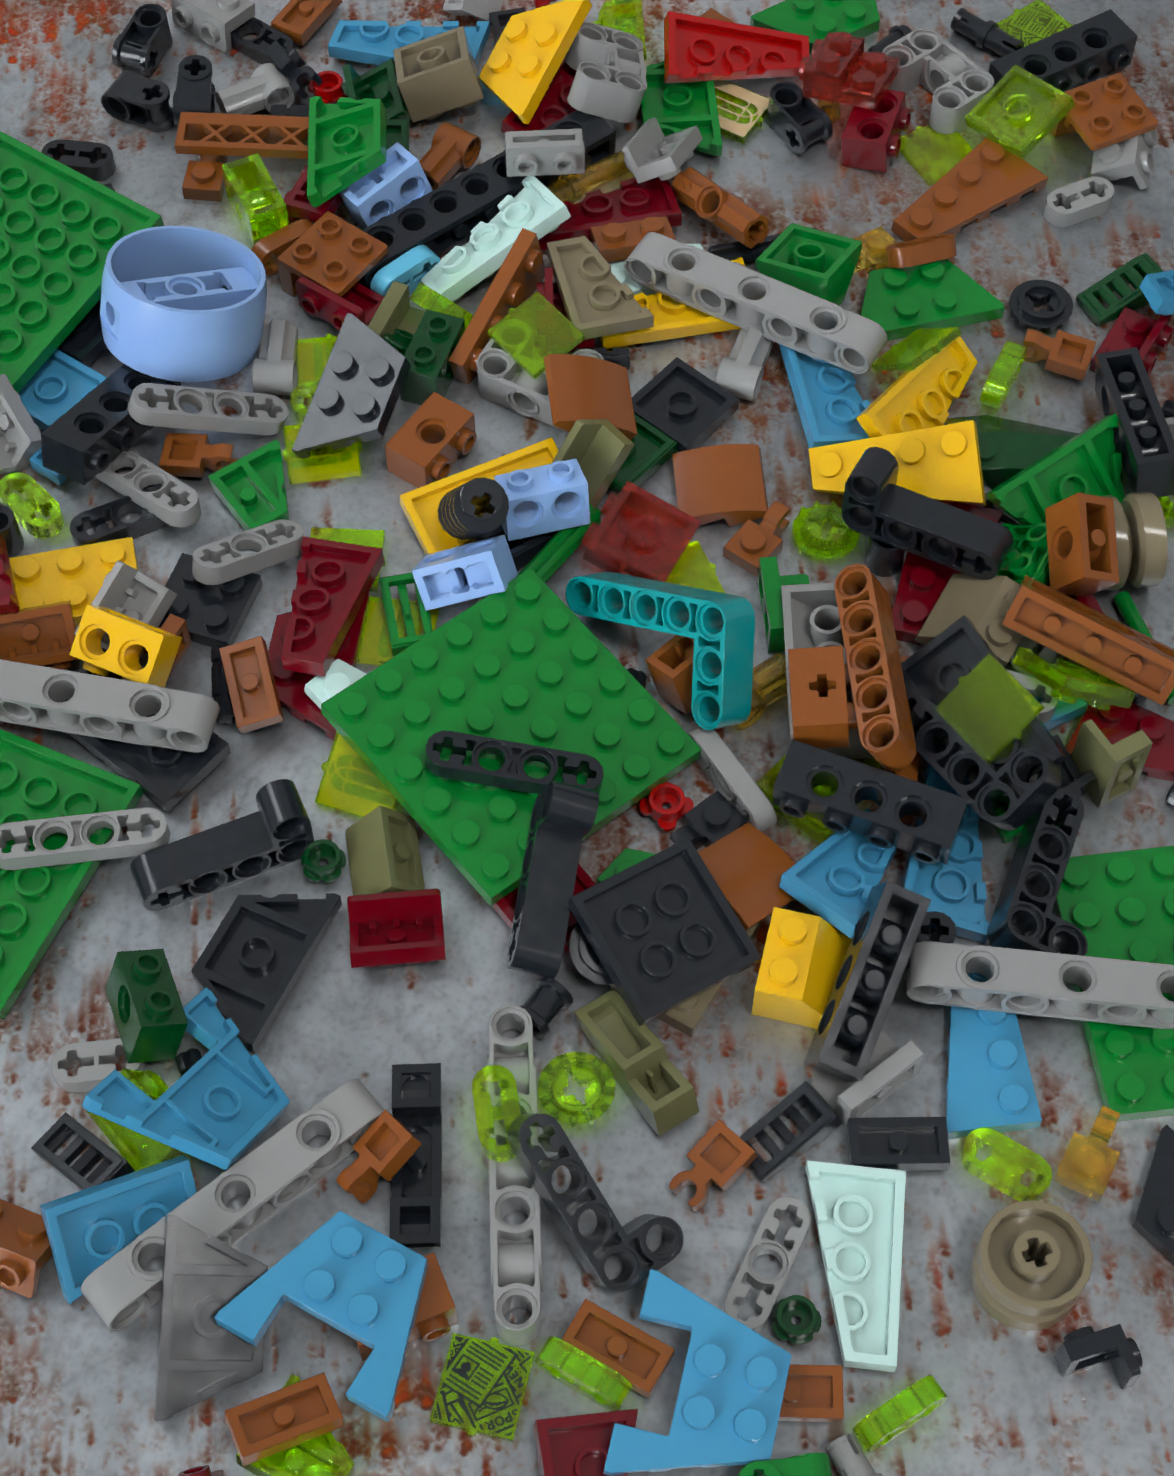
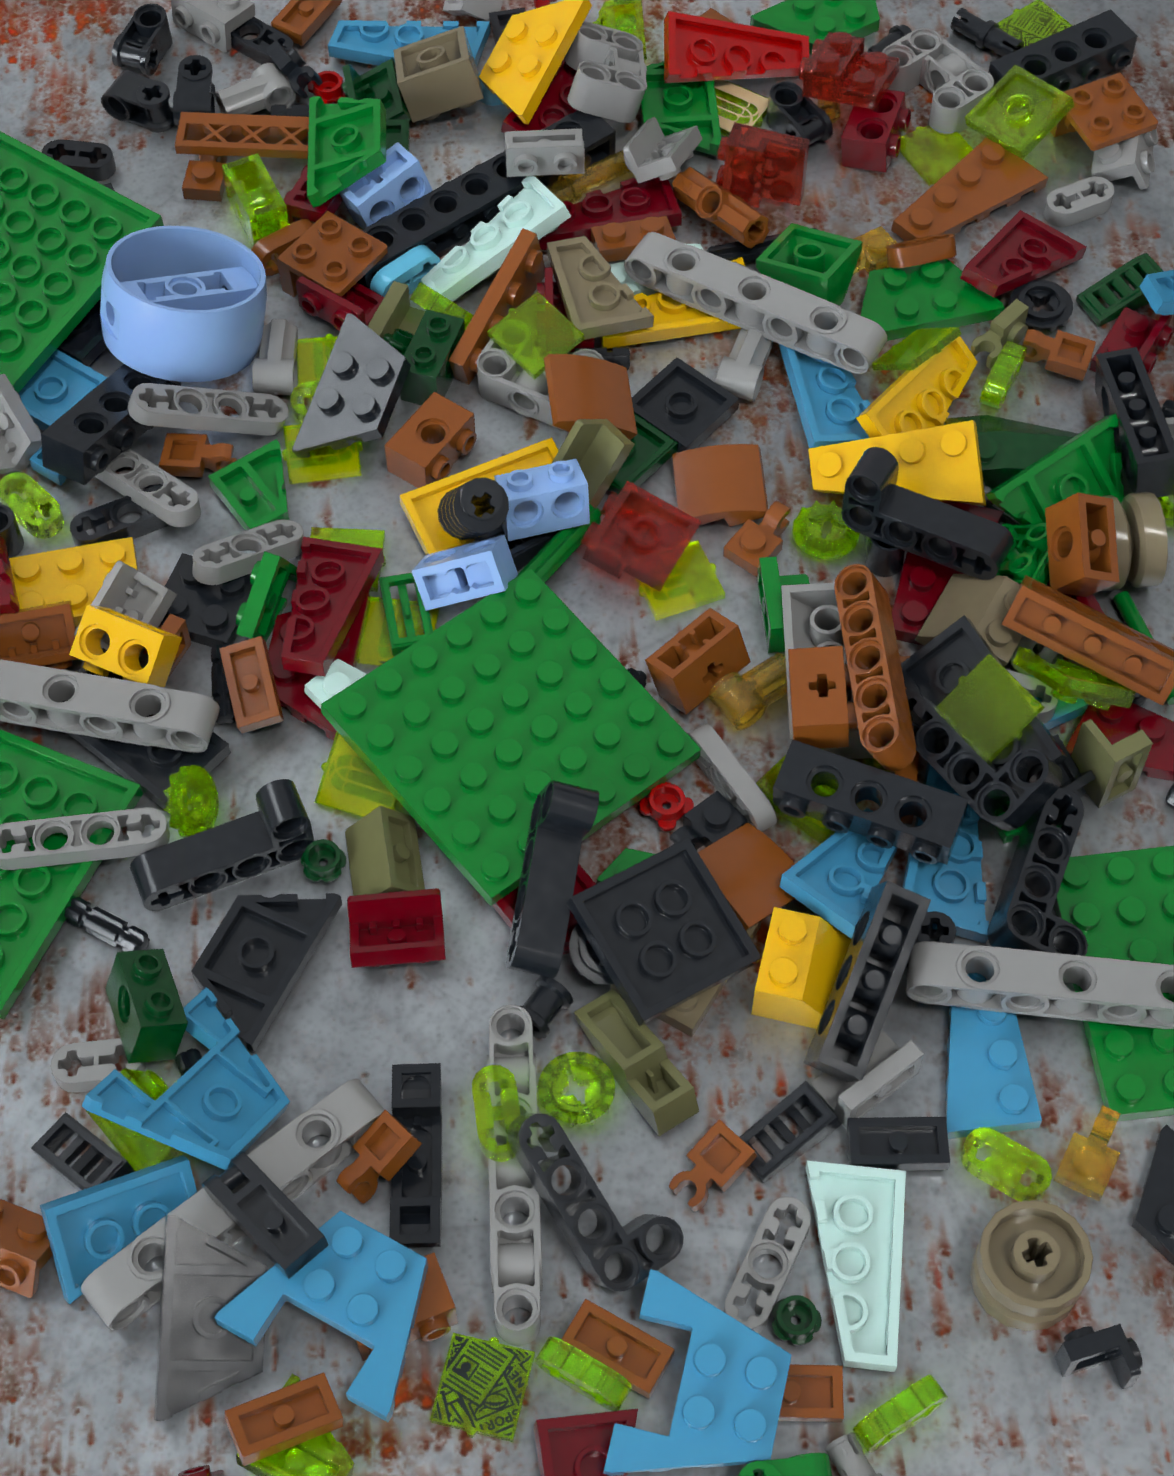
dark orange piece [419,122,482,190] -> none
black beam [425,731,604,794] -> none
teal beam [565,572,755,730] -> none
none -> black axle [64,897,150,951]
none -> clear neon green gear [163,765,219,837]
none -> black plate [202,1151,329,1279]
none -> green wing [236,551,297,642]
none -> clear red plate [716,122,810,208]
none -> dark red wing [960,210,1087,298]
none -> olive plate [970,299,1029,369]

